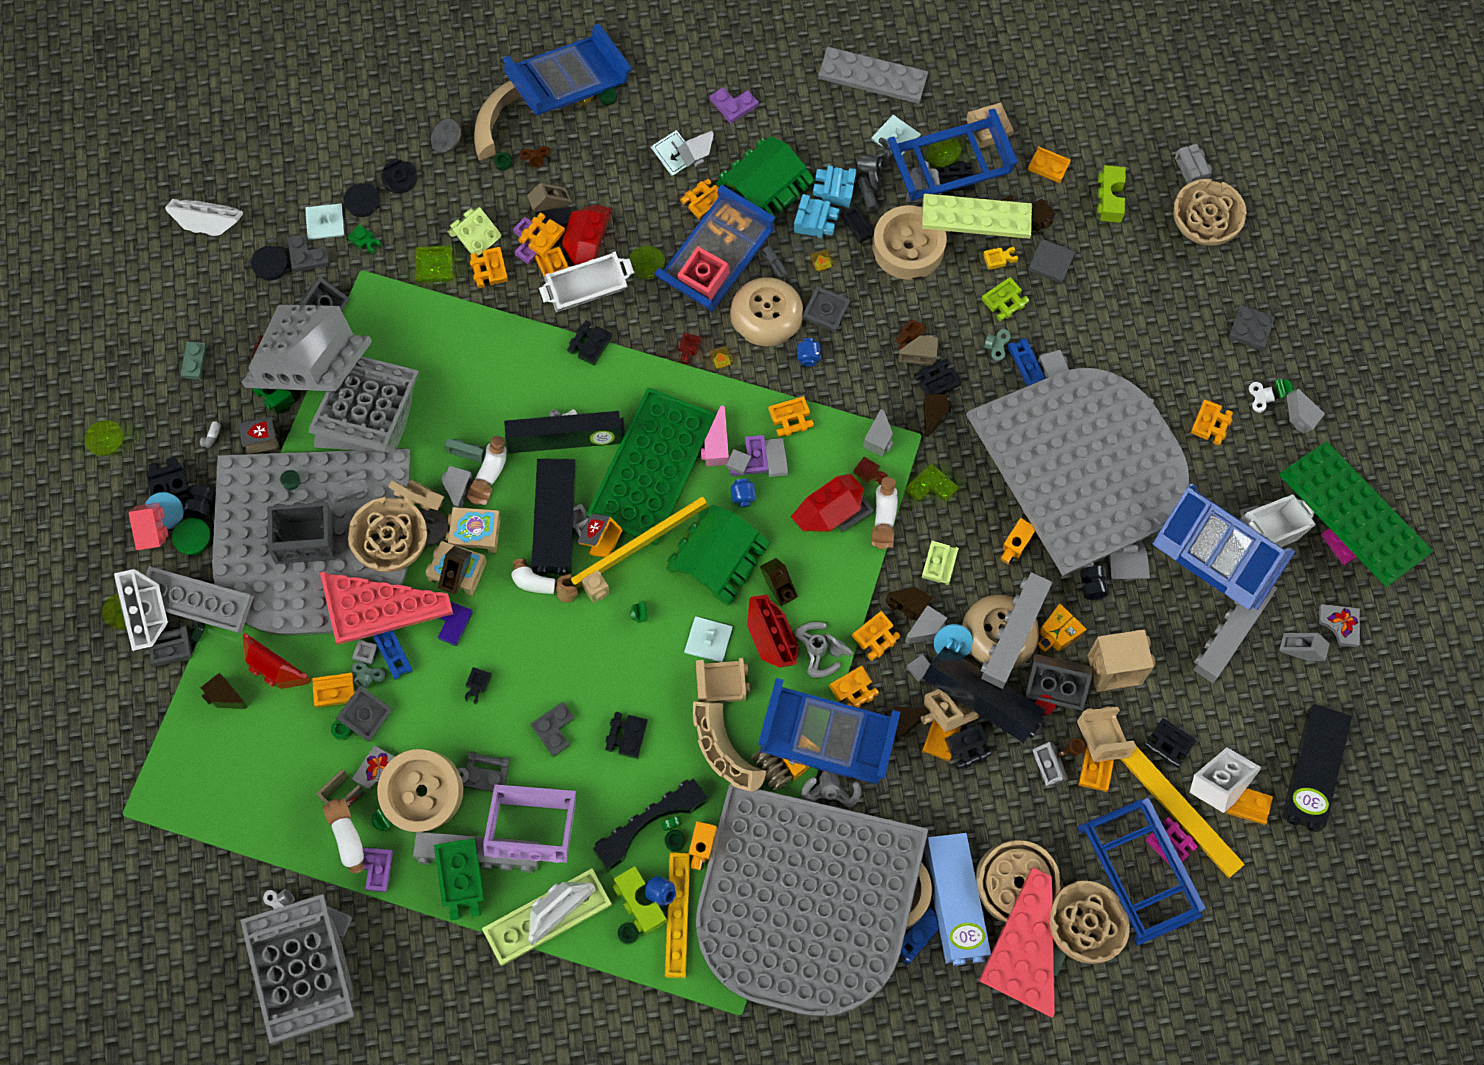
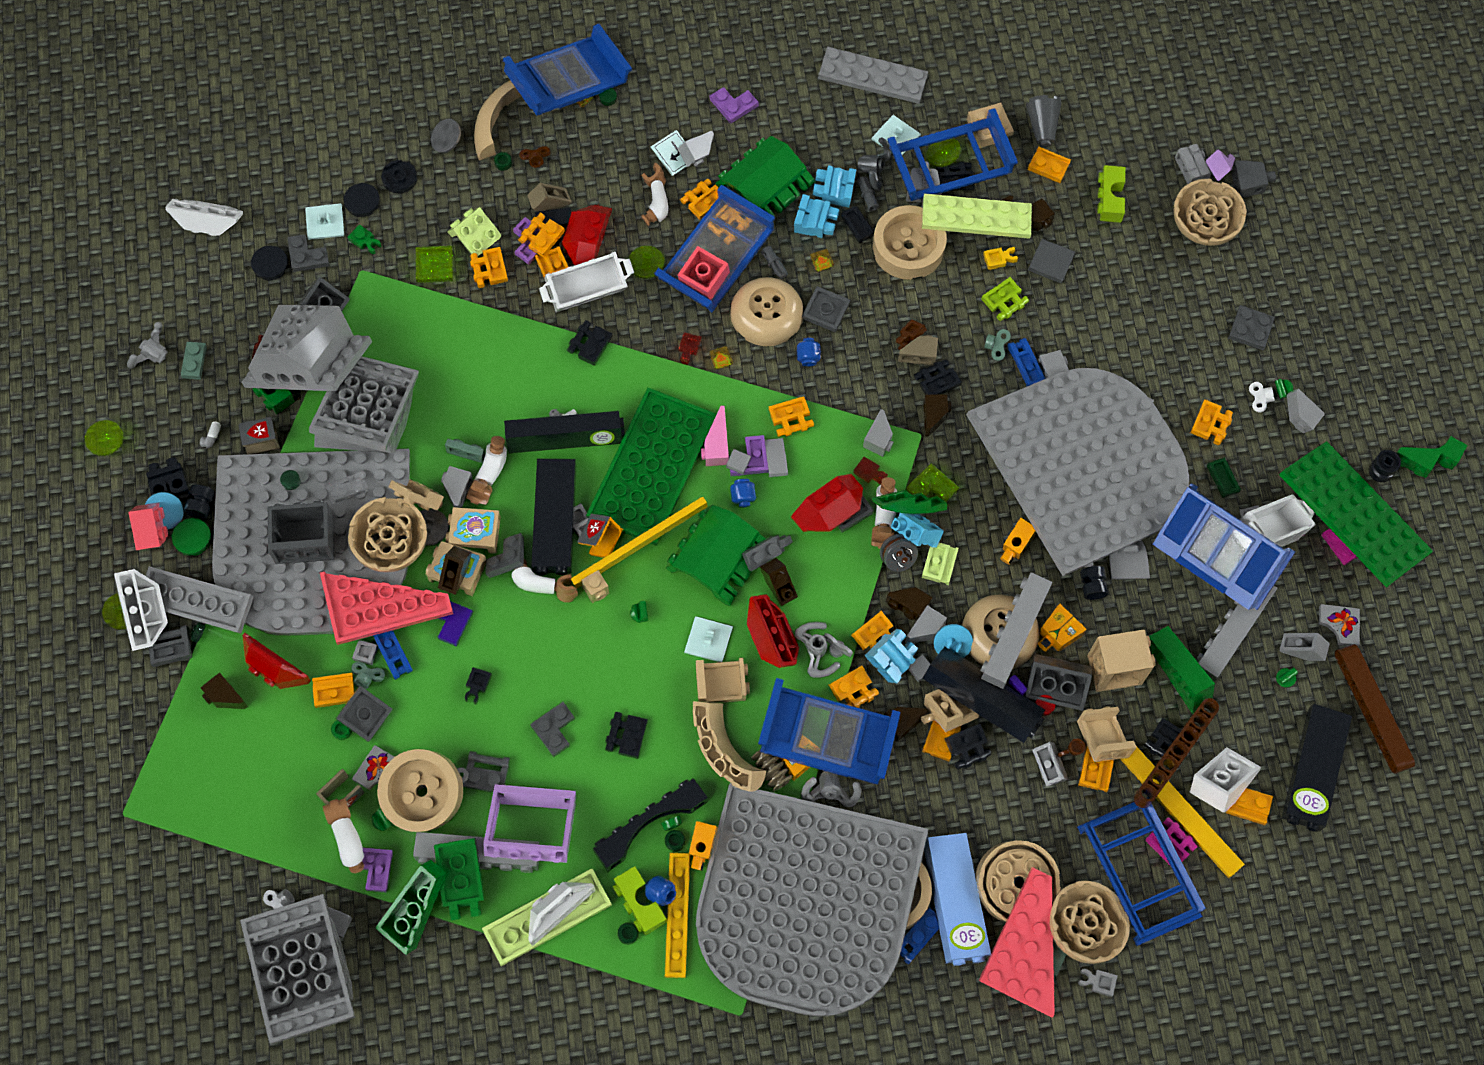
none -> light grey piece [127,322,168,369]
none -> green wedge [375,860,446,955]
none -> dark grey plate [485,533,524,578]
none -> piece [641,163,669,226]
none -> dark grey hinge [742,535,793,571]
none -> medium azure hips [865,629,918,683]
none -> green slope [872,490,947,514]
none -> dark grey head [880,534,918,572]
none -> medium azure hips [891,513,944,548]
none -> dark purple tile [1006,675,1028,696]
none -> dark grey cone [1026,95,1062,147]
none -> light grey plate [1078,969,1117,997]
none -> reddish brown beam [1134,698,1219,808]
none -> green wedge [1149,626,1215,714]
none -> lavender slope [1206,150,1235,181]
none -> dark green tile [1207,457,1241,498]
none -> dark grey torso [1230,160,1276,198]
none -> green plate [1276,668,1298,688]
none -> reddish brown beam [1335,644,1415,774]
none -> black wheel [1368,450,1401,482]
none -> green arch [1397,436,1468,478]

